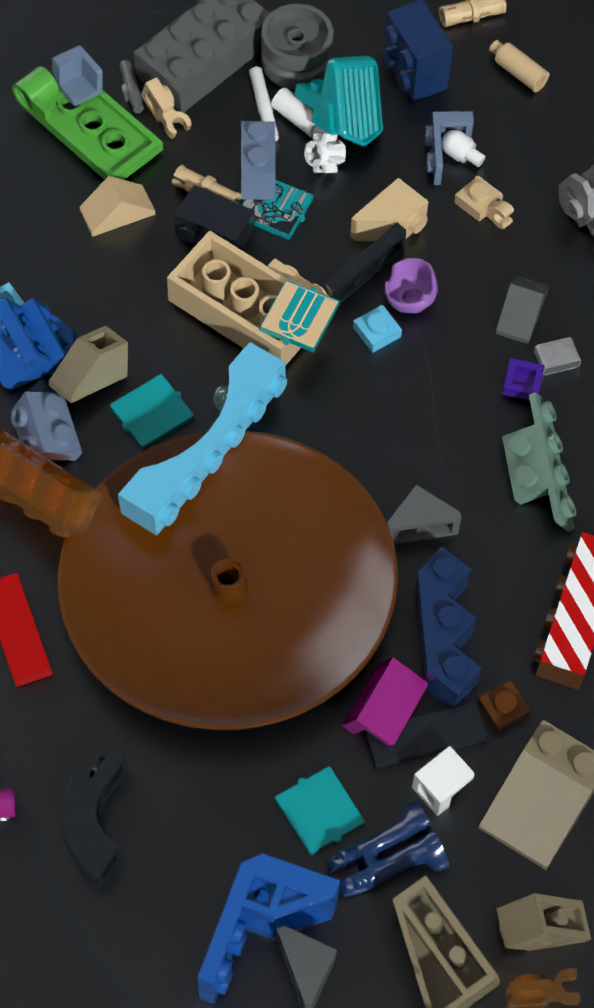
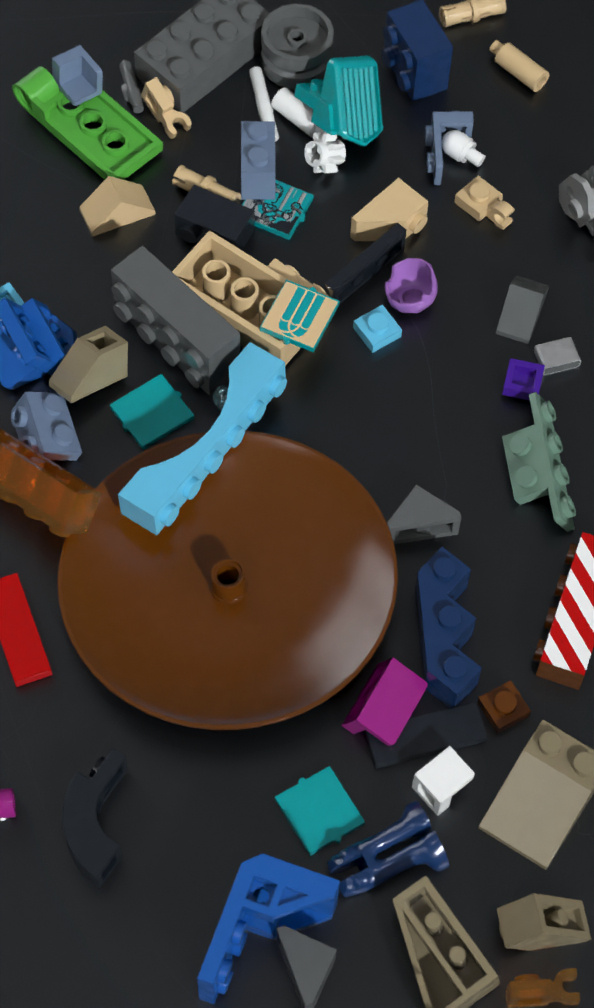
none -> dark grey brick [111,245,240,396]

